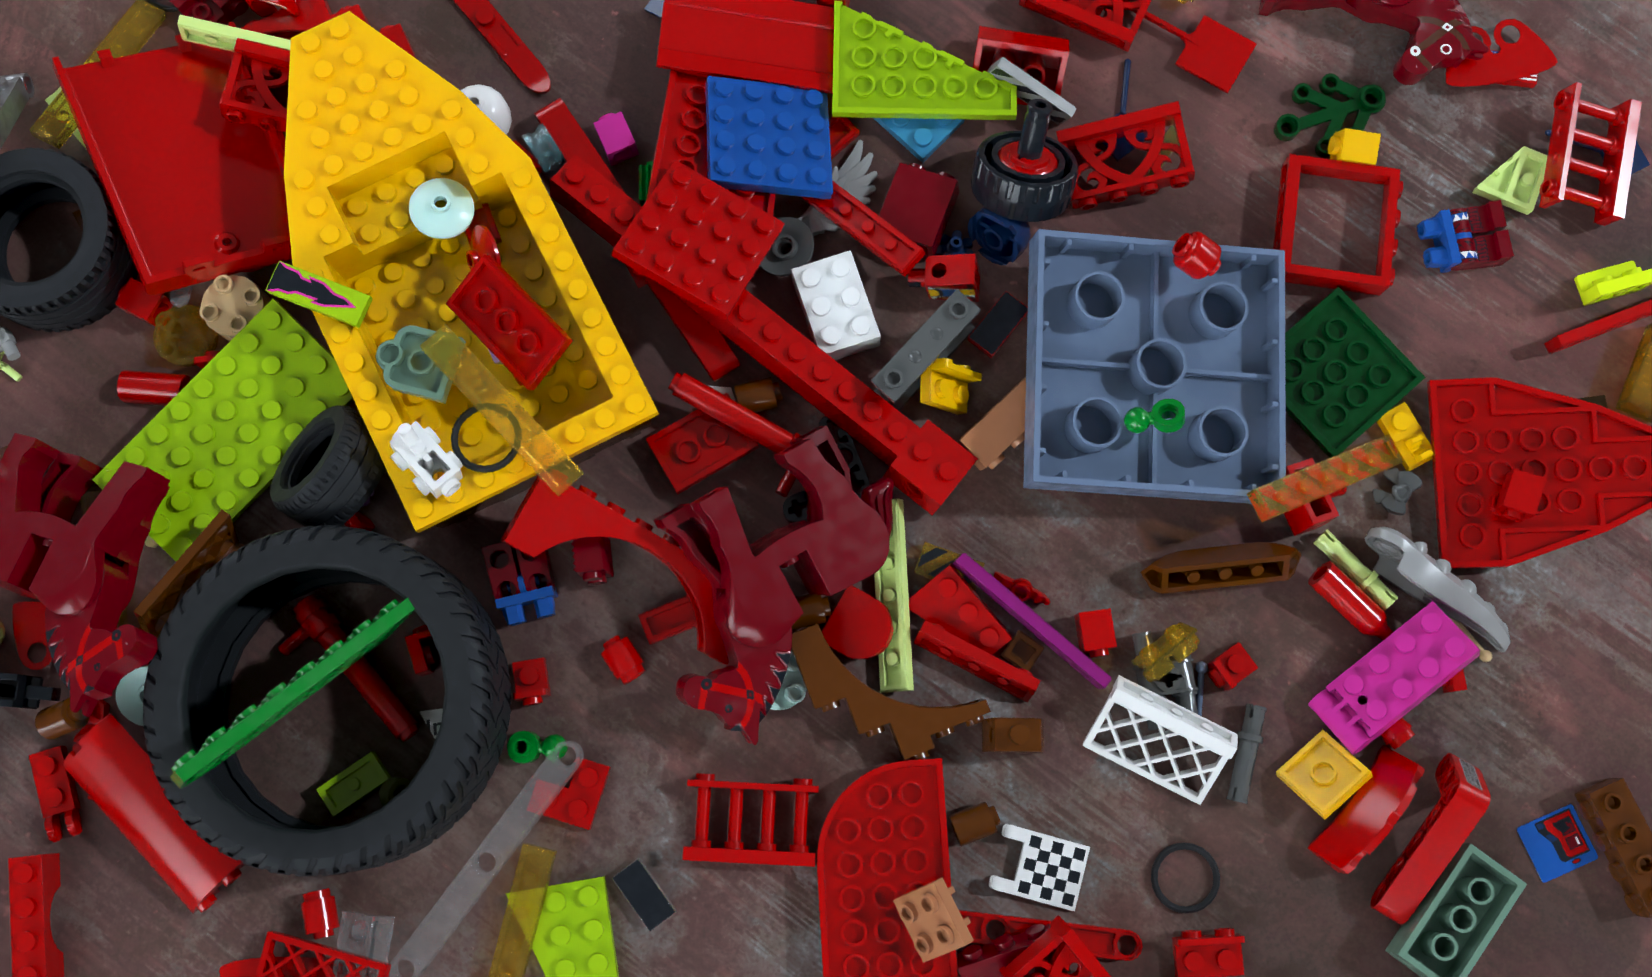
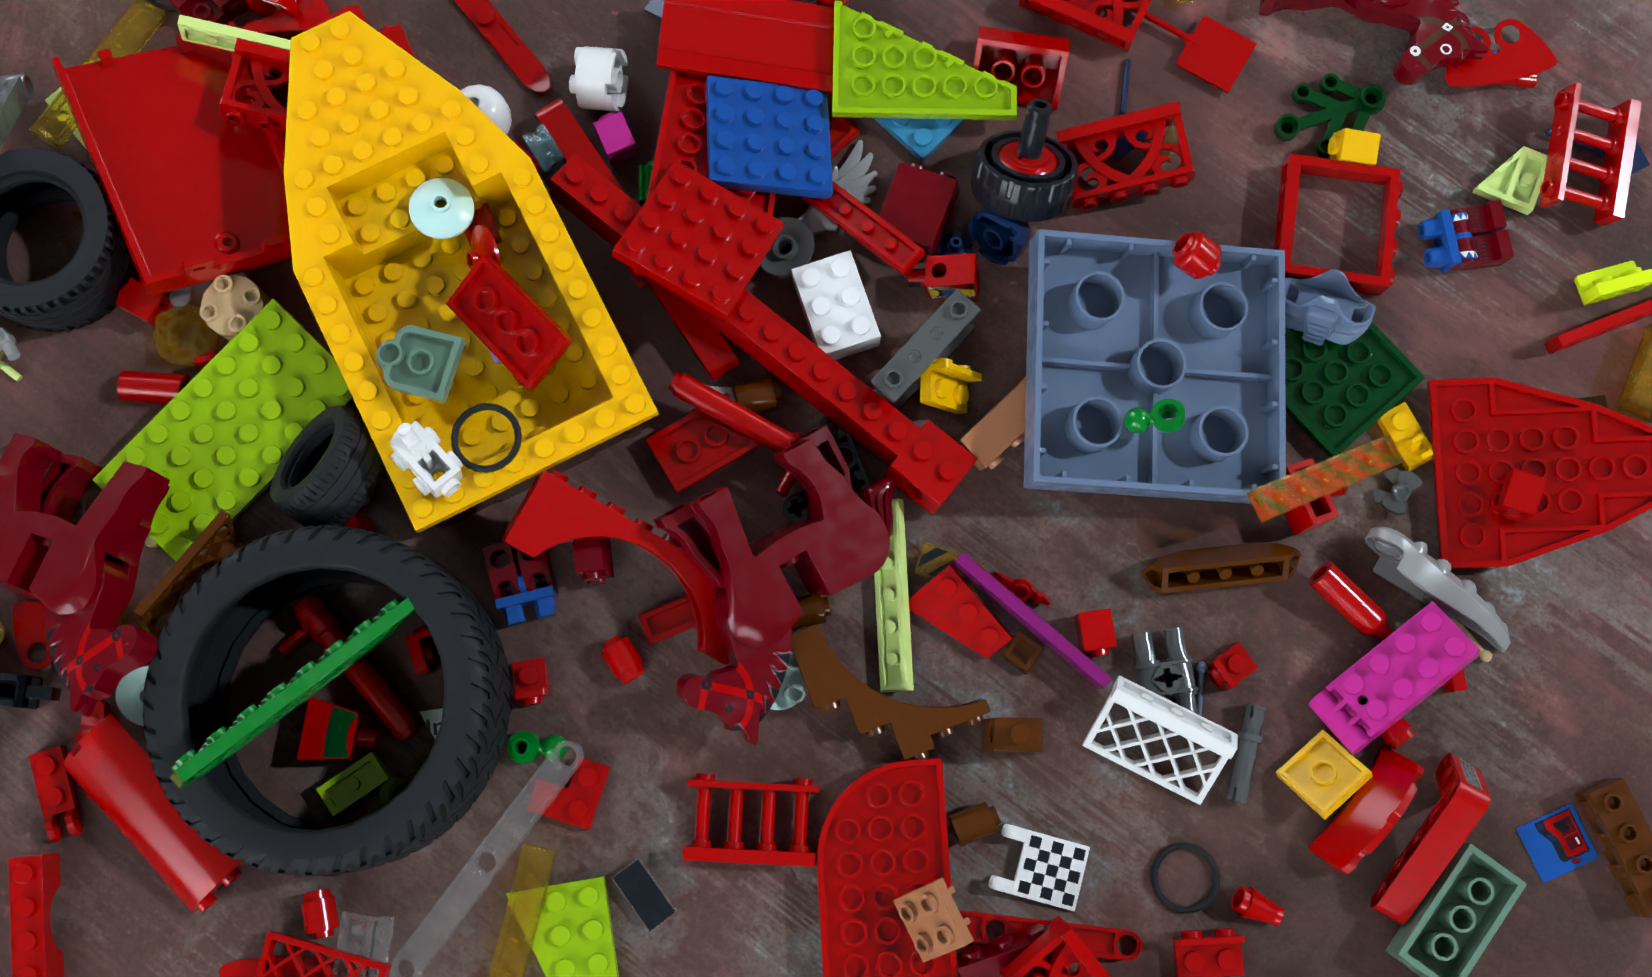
reddish brown brick [35,697,89,740] -> none
tile [265,261,373,328] -> none
clear yellow tile [420,324,584,497] -> none
red tile [822,585,893,660] -> none
red plate [913,620,1041,703] -> none
black tile [967,291,1028,359] -> none
light grey tile [987,57,1077,125] -> none
clear yellow hinge [1131,622,1200,683] -> none
yellowish green pin [1313,529,1398,611] -> none
none -> red torso [297,697,381,761]
none -> white brick [569,46,628,111]
none -> red cone [1231,886,1284,926]
none -> sand blue piece [1285,269,1376,345]

